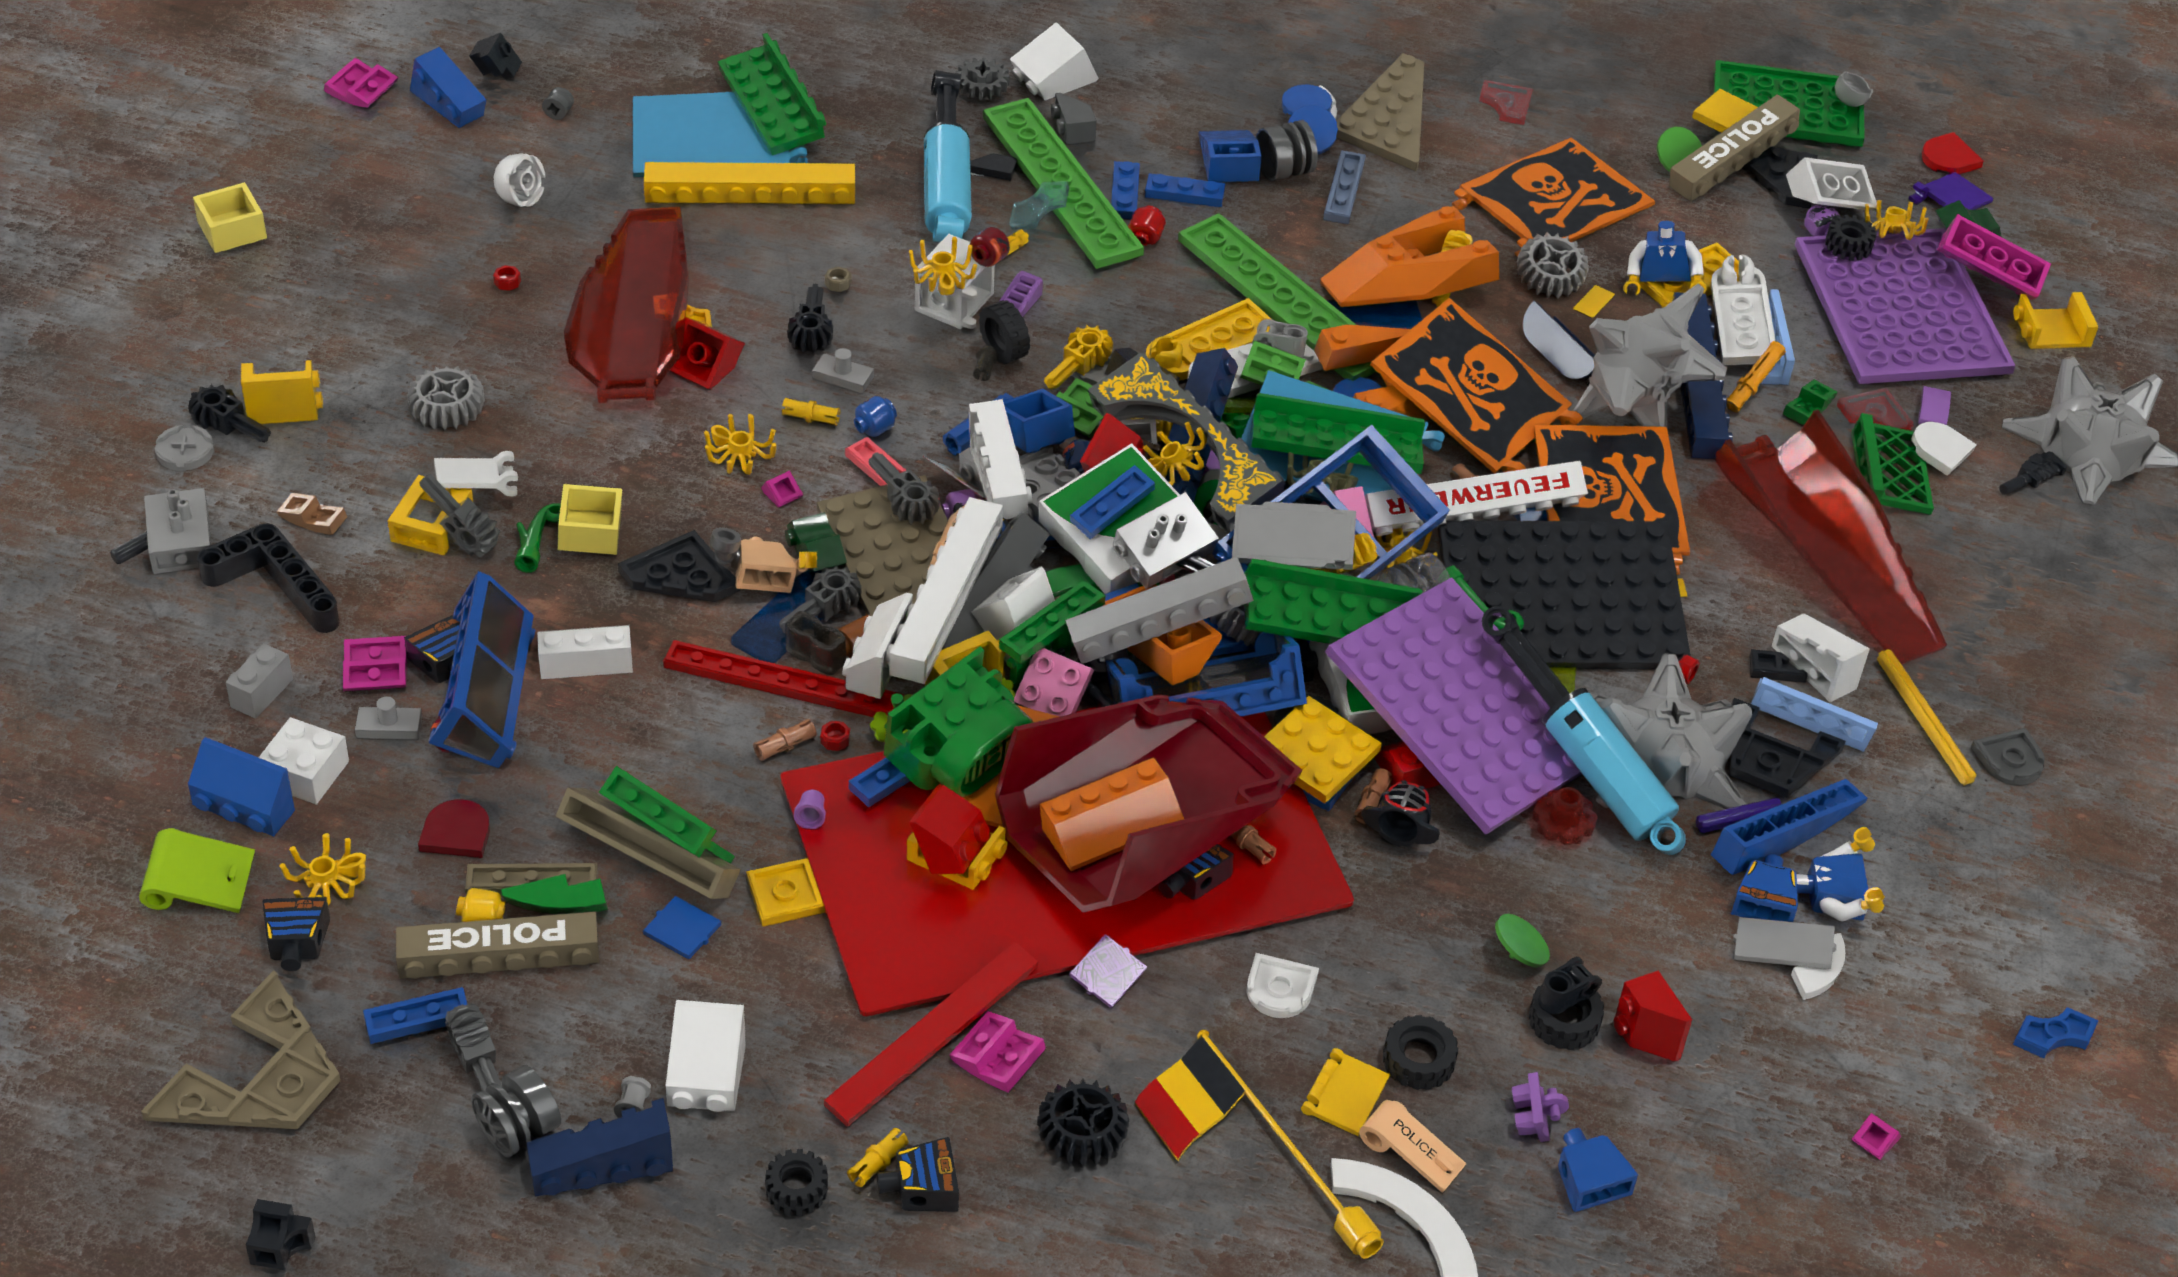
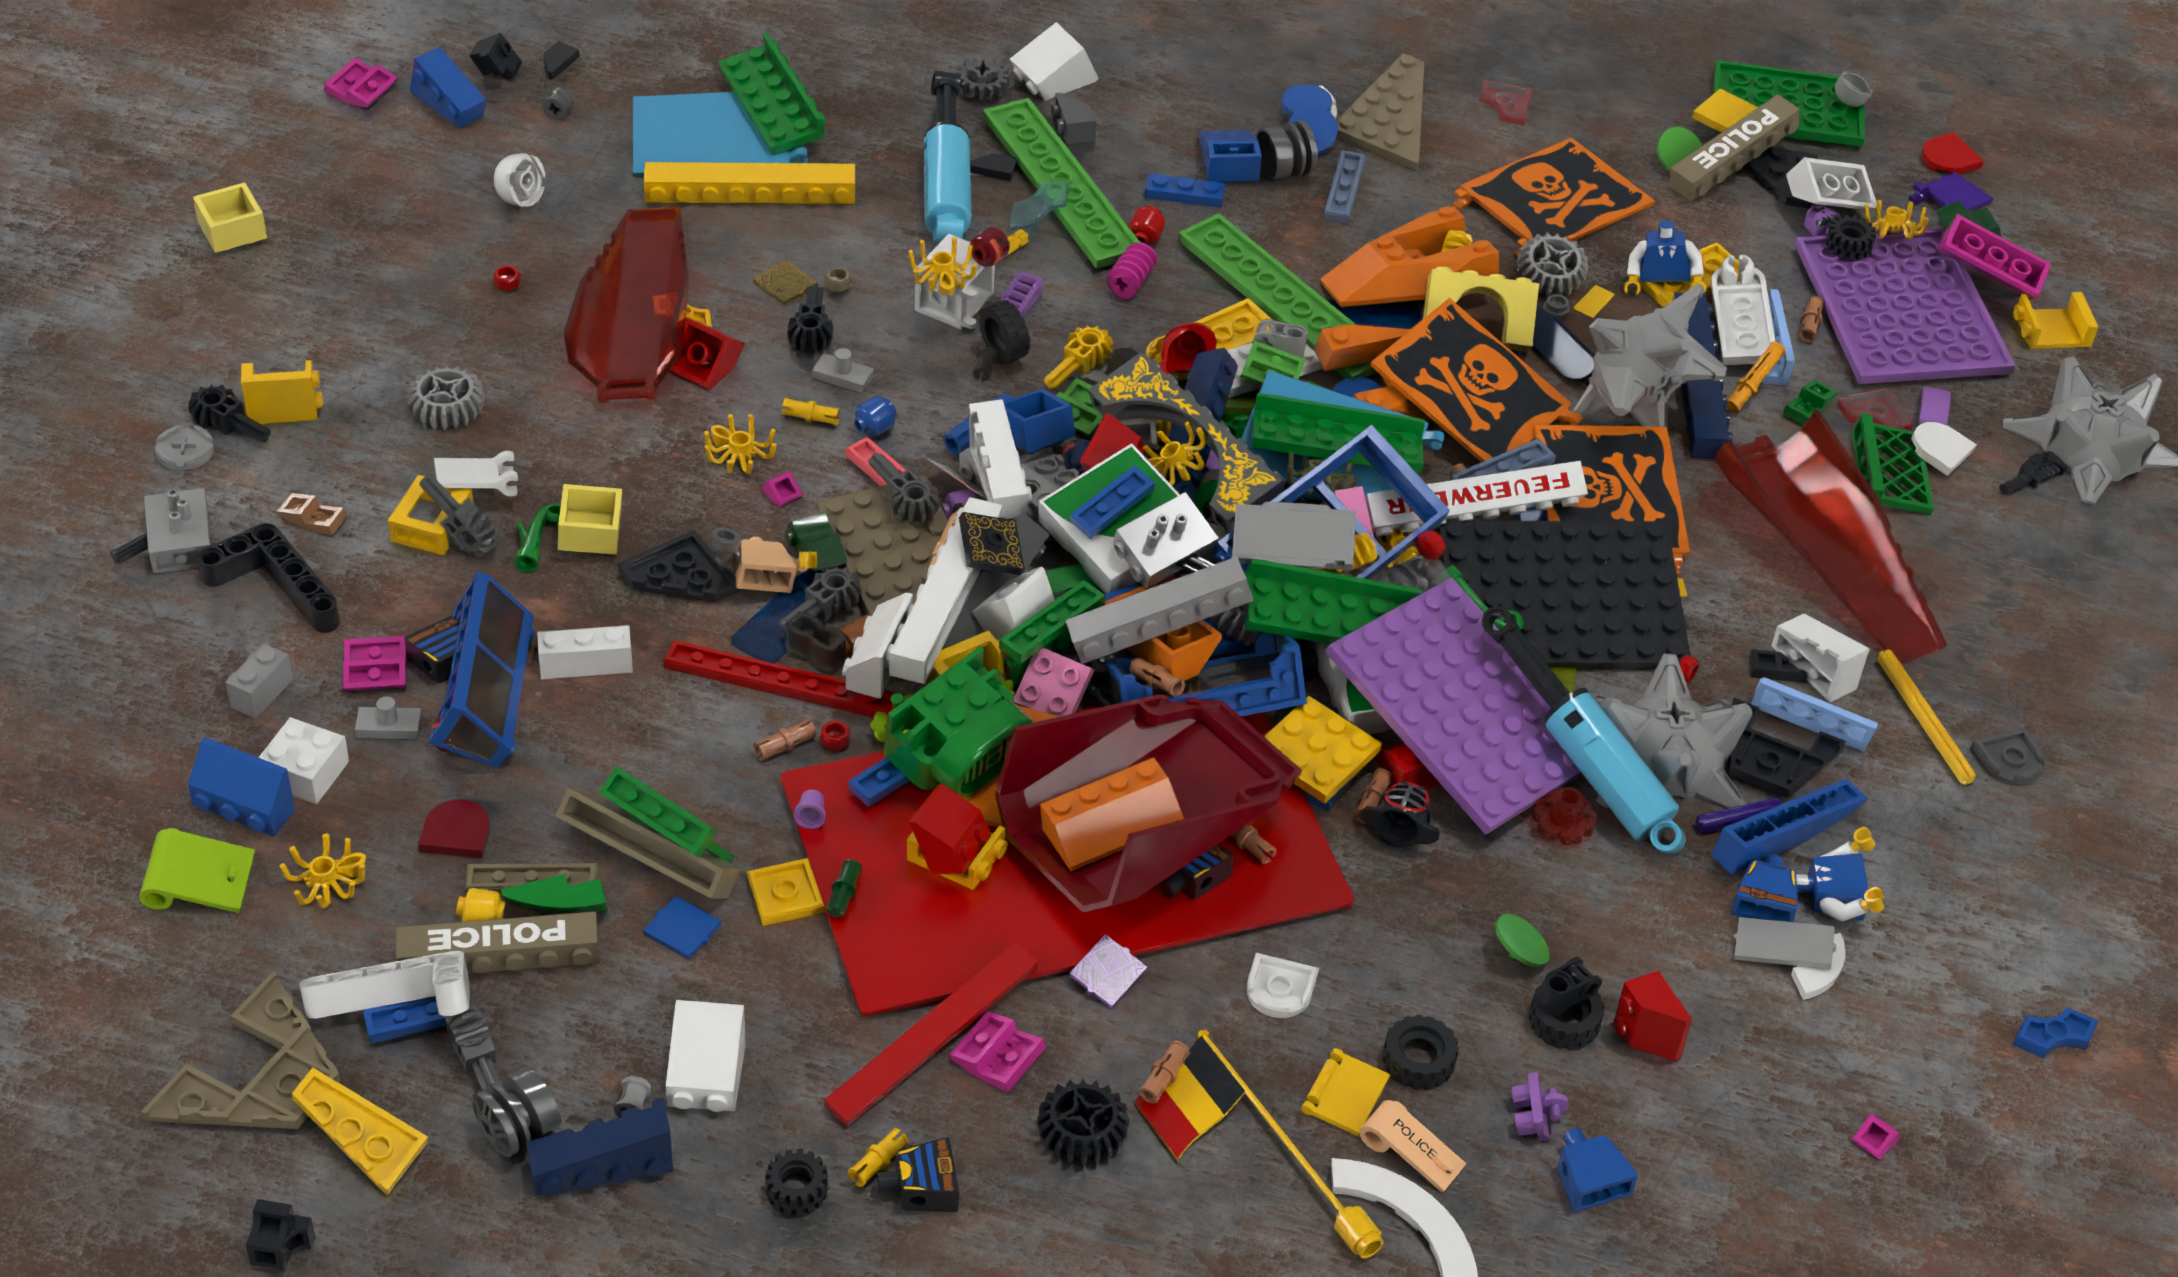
black torso [263,897,330,971] -> none
blue plate [1111,161,1140,220] -> none
none -> yellow wing [292,1067,428,1196]
none -> white beam [299,951,470,1018]
none -> black tile [544,41,580,80]
none -> clear yellow piece [753,260,817,305]
none -> dark green axle [826,859,862,918]
none -> black plate [958,512,1025,576]
none -> dark pink piece [1107,242,1158,299]
none -> nougat pin [1129,658,1185,697]
none -> nougat pin [1139,1040,1190,1104]
none -> red piece [1159,323,1217,375]
none -> red tile [1415,530,1446,560]
none -> light yellow arch [1423,267,1539,353]
none -> sand blue tile [1448,438,1556,481]
none -> flat silver plate [1543,294,1570,318]
none -> nougat pin [1799,296,1824,343]

